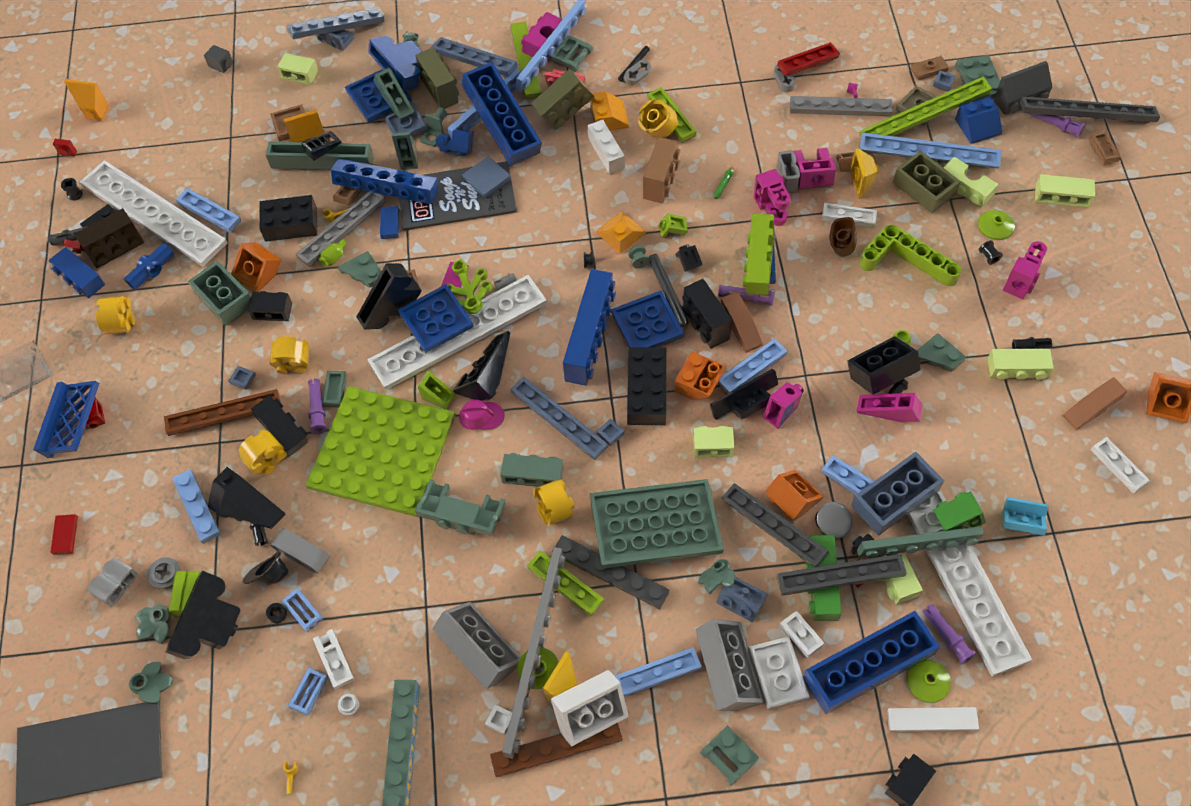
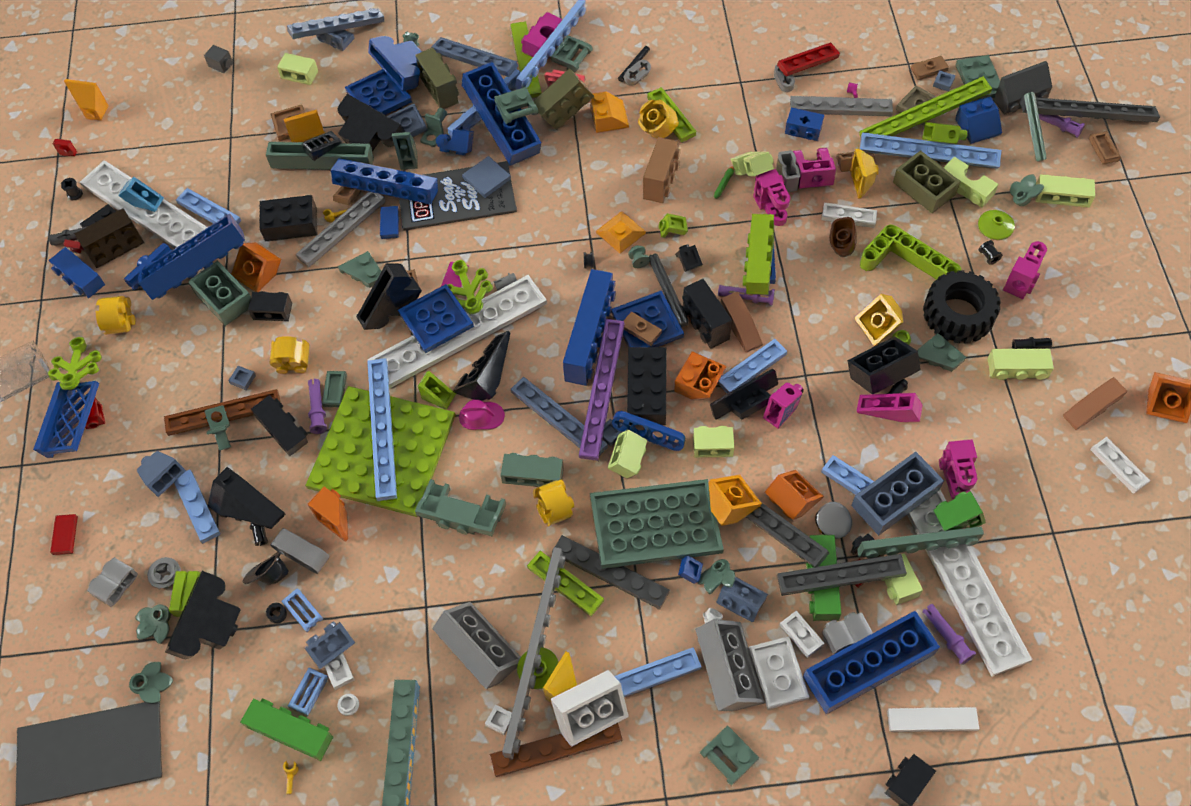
yellow brick [238,430,287,475] -> none
lime plant [319,239,347,267] -> none
sand green slope [374,67,414,120] -> none
white brick [588,120,625,175] -> none
lime dish [907,660,951,703] -> none
medium azure bracket [1002,497,1048,536] -> none
none -> lime plant [48,337,102,390]
none -> dark azure slope [118,177,164,212]
none -> sand blue torso [137,451,186,497]
none -> blue brick [138,214,245,300]
none -> sand green bracket [205,405,231,450]
none -> bright green brick [240,698,333,761]
none -> sand blue bracket [304,621,355,669]
none -> orange slope [308,486,348,542]
none -> black brick [338,94,405,152]
none -> light blue plate [367,358,397,501]
none -> sand green plate [494,87,538,124]
none -> medium lavender tile [579,319,625,461]
none -> yellowish green brick [608,430,647,478]
none -> blue beam [612,411,686,451]
none -> medium nougat plate [624,311,662,346]
none -> blue plate [678,555,703,584]
none -> white plate [703,608,723,623]
none -> light orange slope [708,474,762,526]
none -> yellowish green arch [731,152,774,176]
none -> blue brick [785,108,824,141]
none -> light grey brick [822,612,873,655]
none -> yellow slope [854,294,903,346]
none -> lime torso [922,122,967,144]
none -> black tyre [923,270,1001,344]
none -> dark pink brick [939,439,978,500]
none -> sand green plate [1010,174,1044,206]
none -> sand green axle [1024,92,1047,161]

